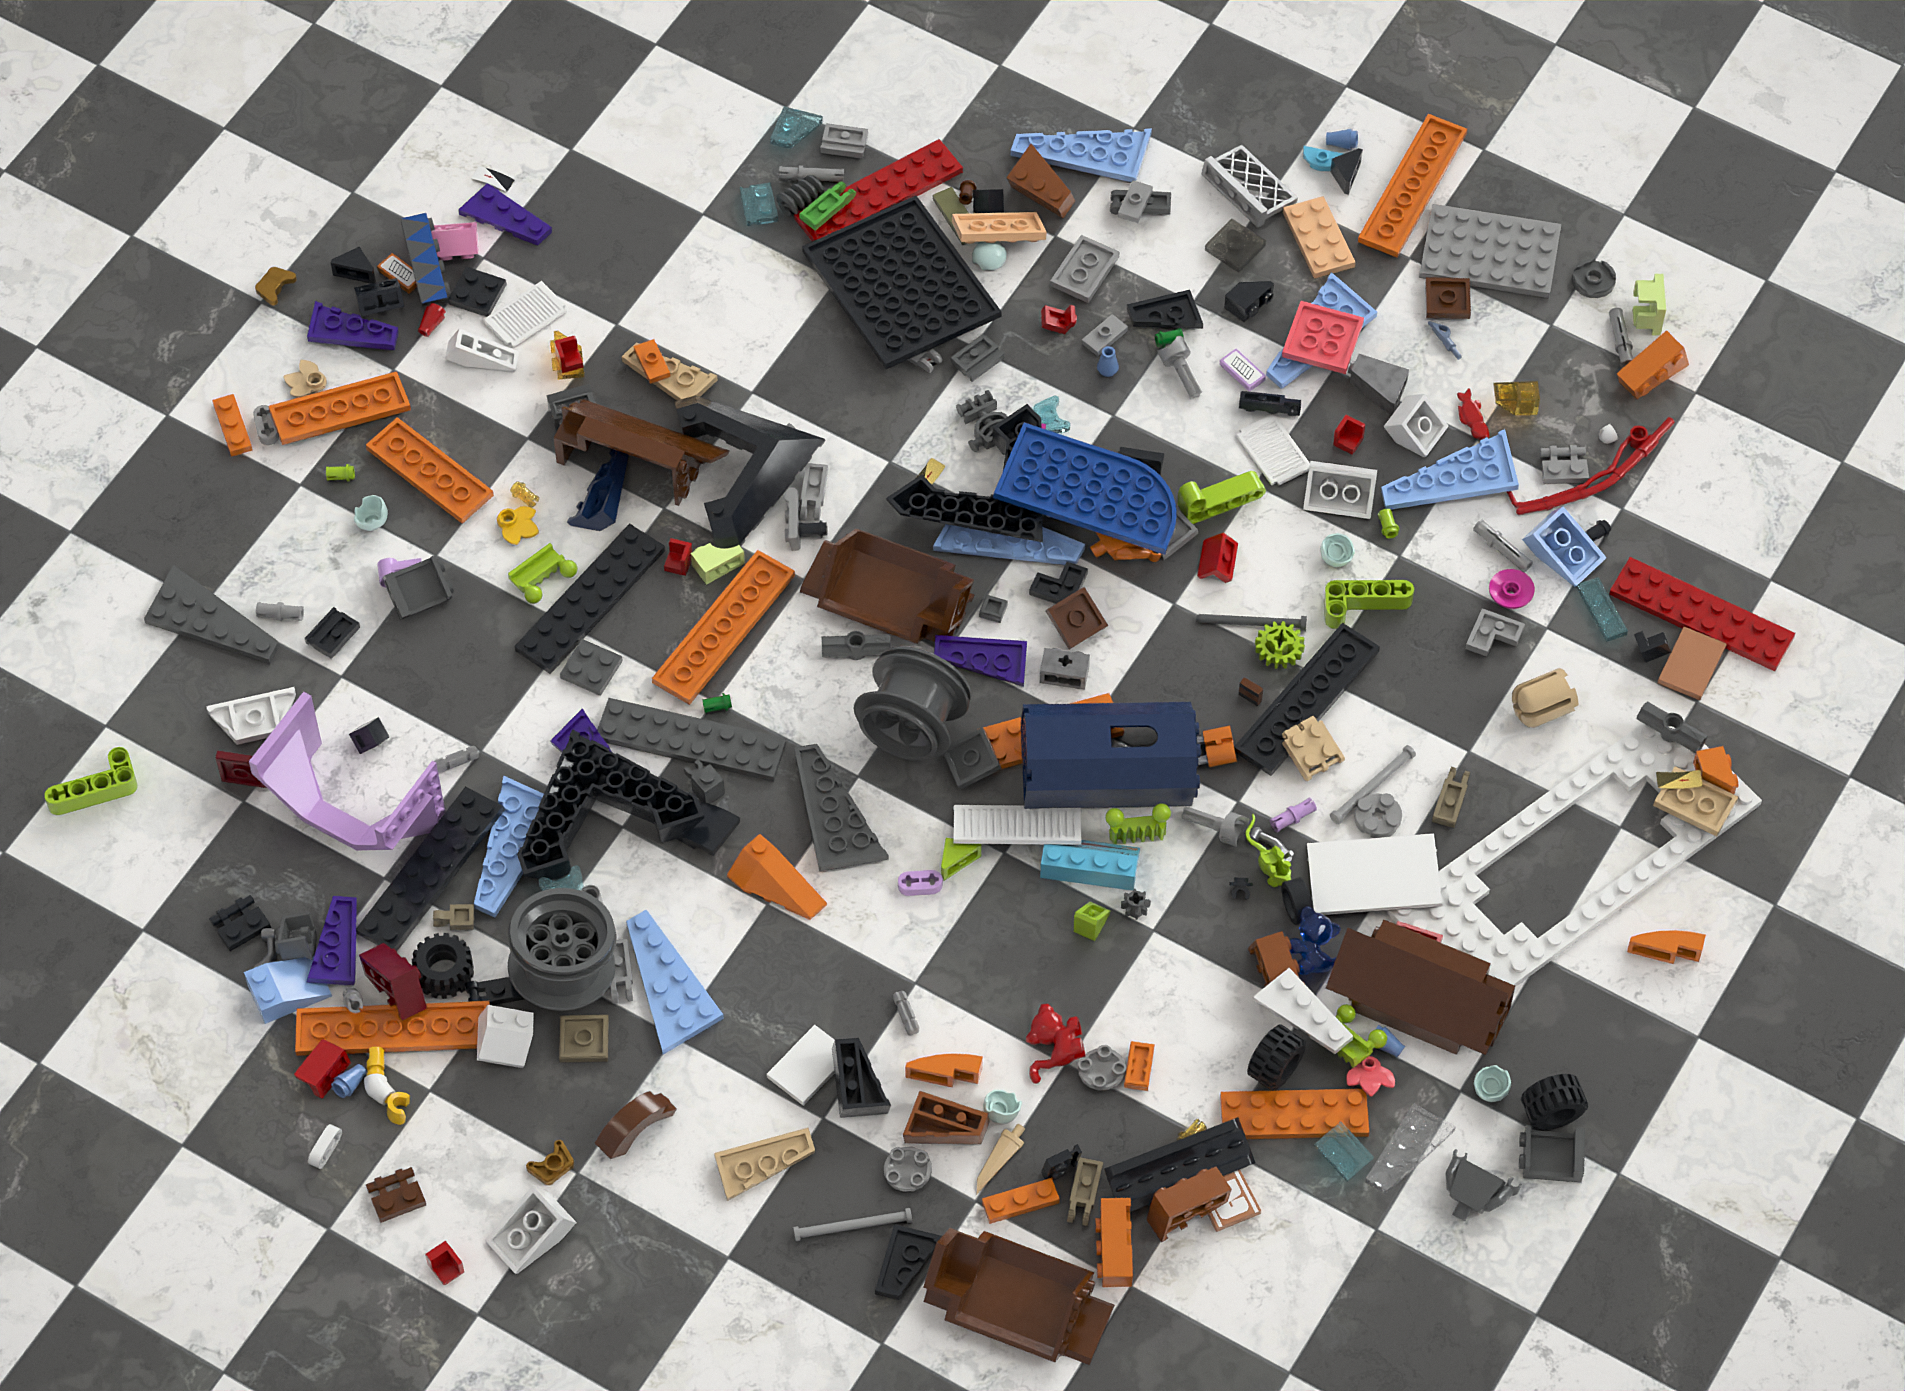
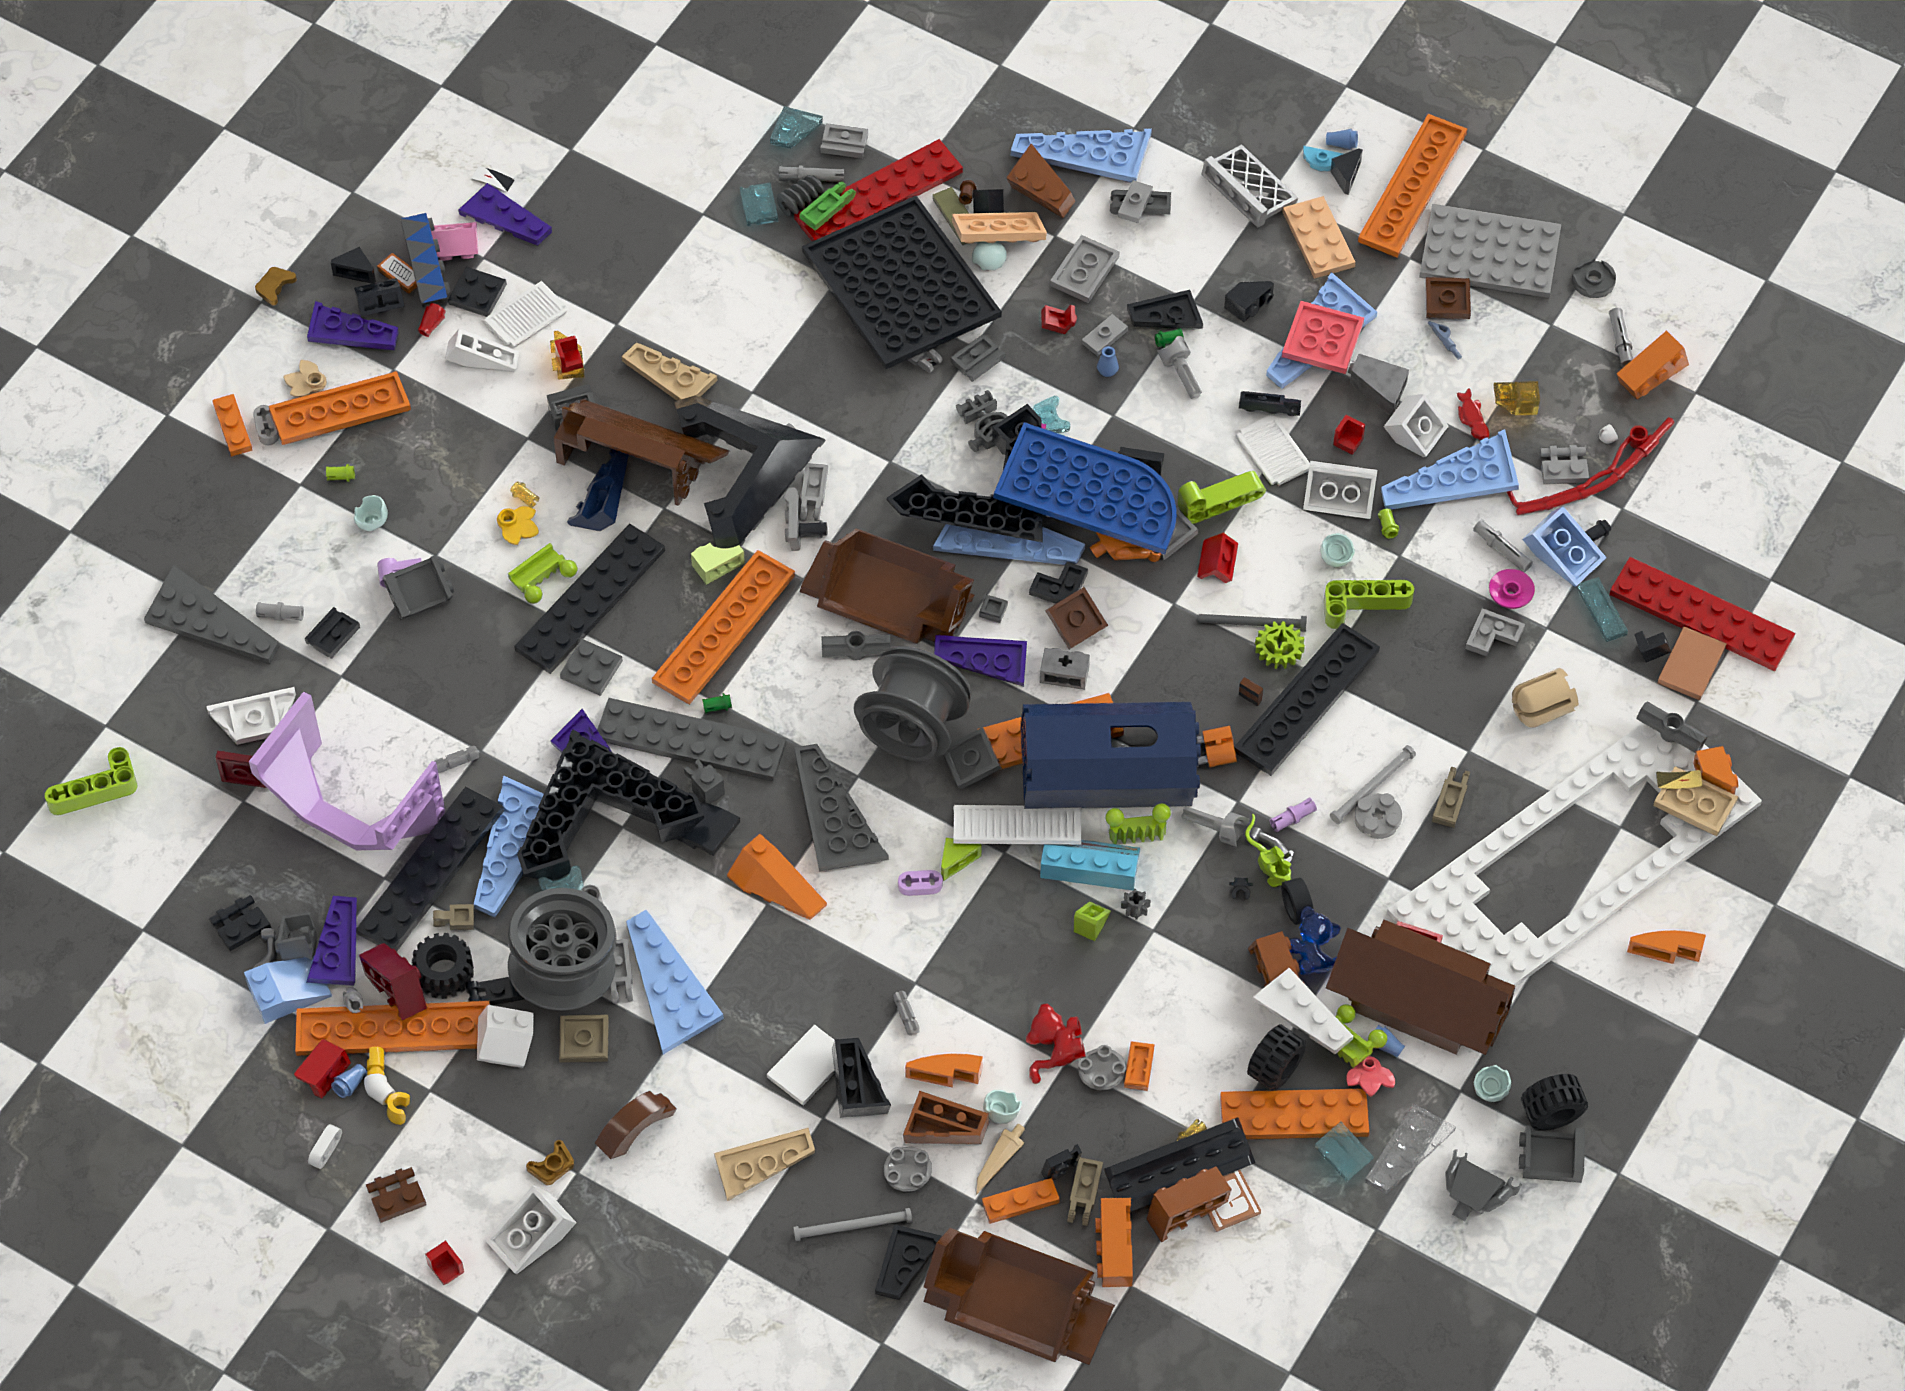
black panel [349,717,389,754] -> none
orange plate [366,417,494,524] -> none
orange plate [634,339,671,384] -> none
red panel [664,538,692,576] -> none
clear yellow sticker [916,458,945,484] -> none
clear smoke plate [1205,218,1266,273] -> none
tile [1219,349,1266,392] -> none
tan plate [1282,716,1345,781] -> none
white piece [1307,834,1442,916] -> none
yellowish green panel [1632,274,1666,335] -> none

